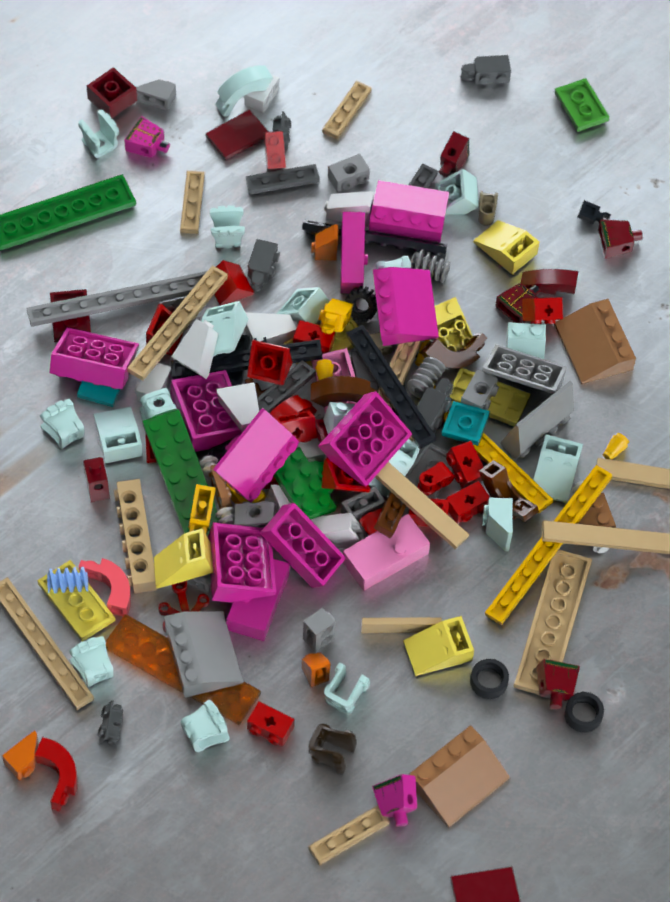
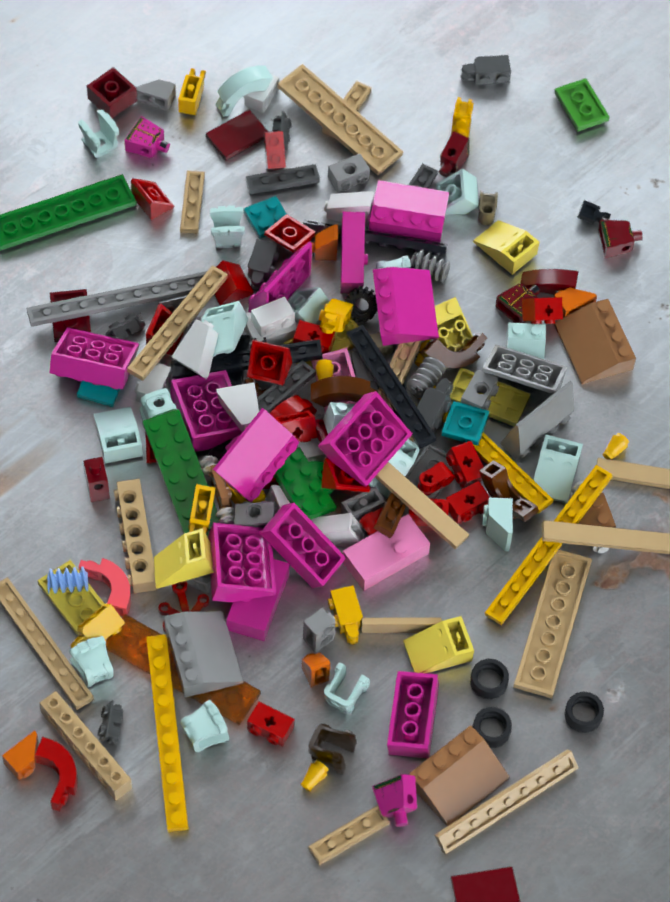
light aqua piece [40,398,84,449] -> none
dark red torso [537,659,580,709] -> none
none -> tan brick [39,691,132,801]
none -> yellow hinge [70,603,125,649]
none -> dark grey hinge [106,313,146,340]
none -> red slope [131,178,175,220]
none -> yellow plate [146,634,189,832]
none -> yellow hinge [178,68,206,115]
none -> teal plate [243,196,287,239]
none -> dark pink slope [248,242,312,313]
none -> white brick [251,296,295,337]
none -> red slope [264,214,315,253]
none -> tan plate [277,64,403,175]
none -> yellow cone [300,760,329,792]
none -> yellow hinge [327,585,363,645]
none -> dark pink brick [387,671,439,759]
none -> tan plate [435,749,578,854]
none -> yellow hinge [451,97,474,137]
none -> black tyre [473,707,512,748]
none -> orange slope [554,288,597,318]

